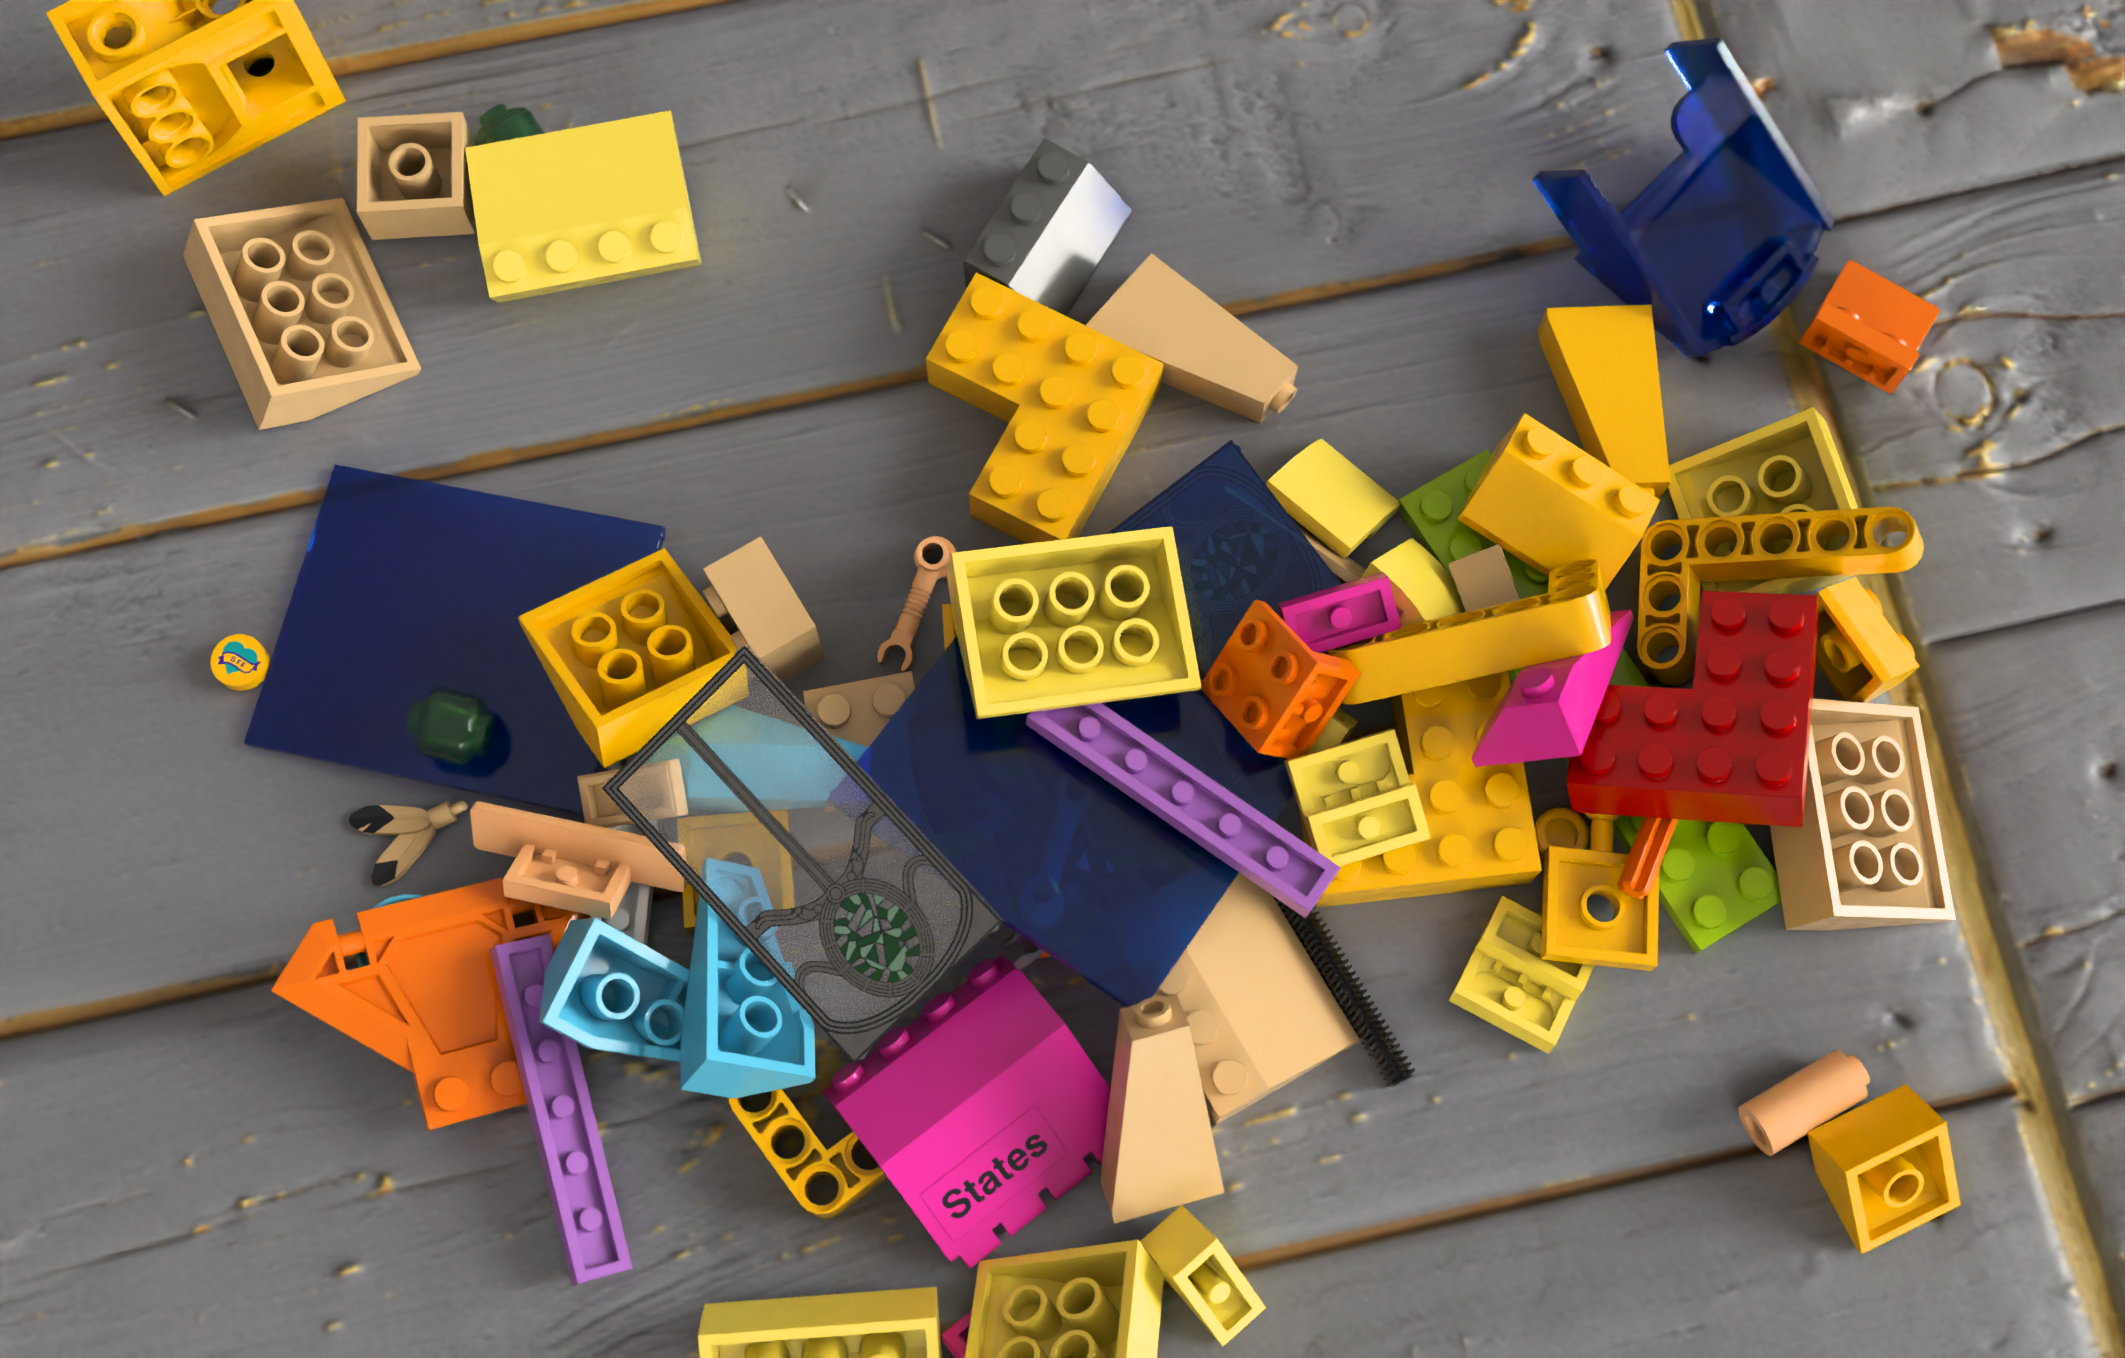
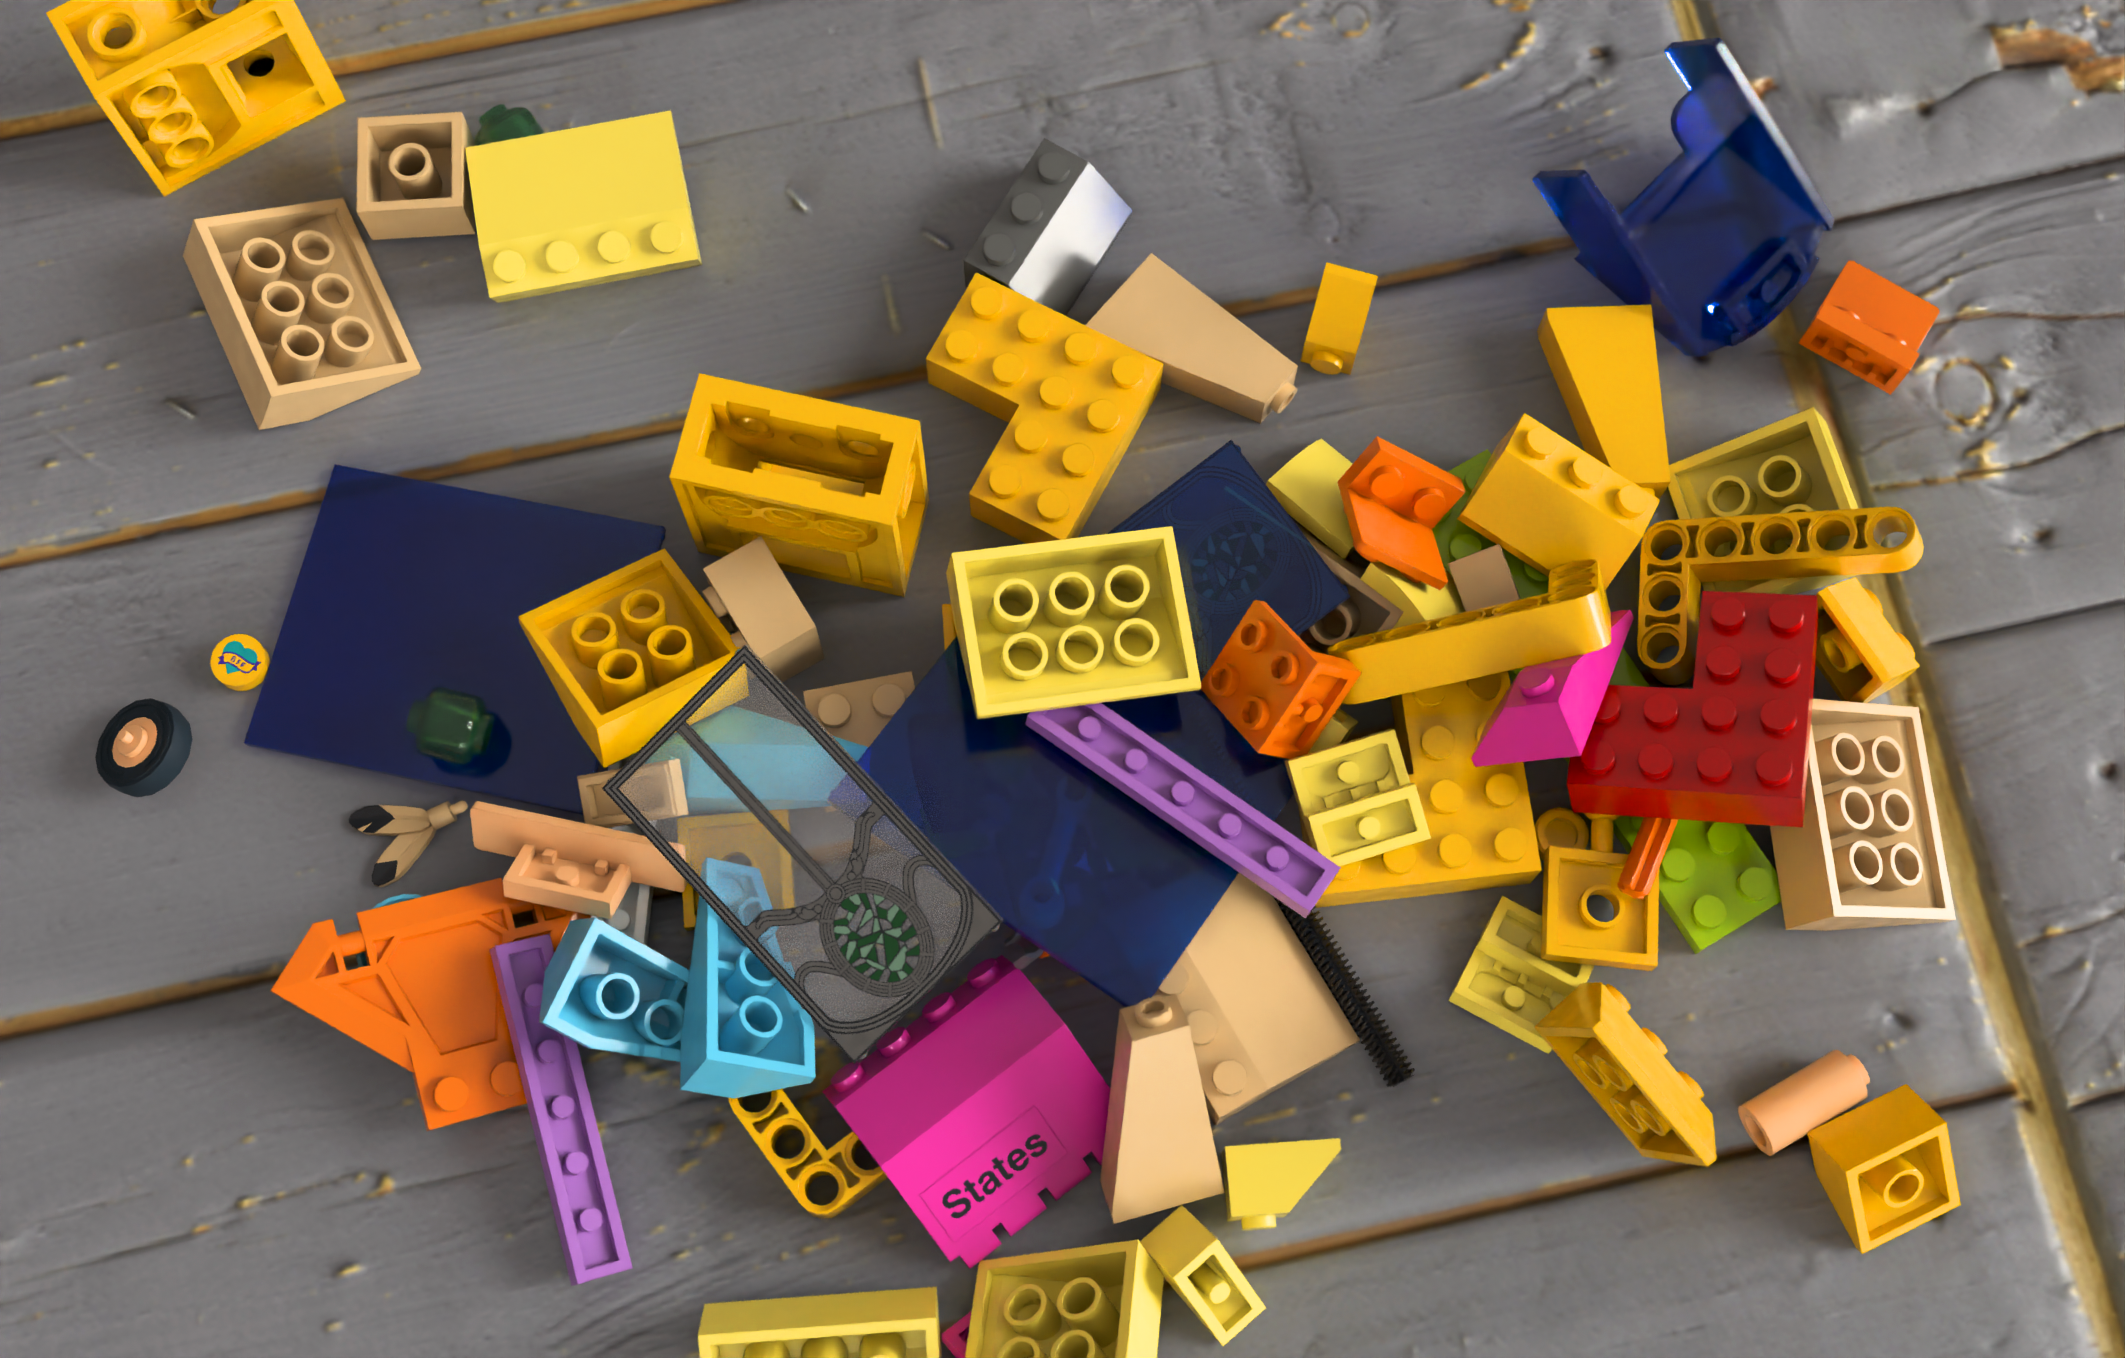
light nougat brick [877,536,957,672] -> none
dark pink plate [1277,572,1401,653] -> none
none -> black wheel [95,698,193,797]
none -> yellow piece [669,373,929,597]
none -> light yellow slope [1222,1138,1341,1230]
none -> yellow slope [1300,262,1378,375]
none -> orange bracket [1337,436,1466,590]
none -> yellow slope [1534,982,1717,1167]

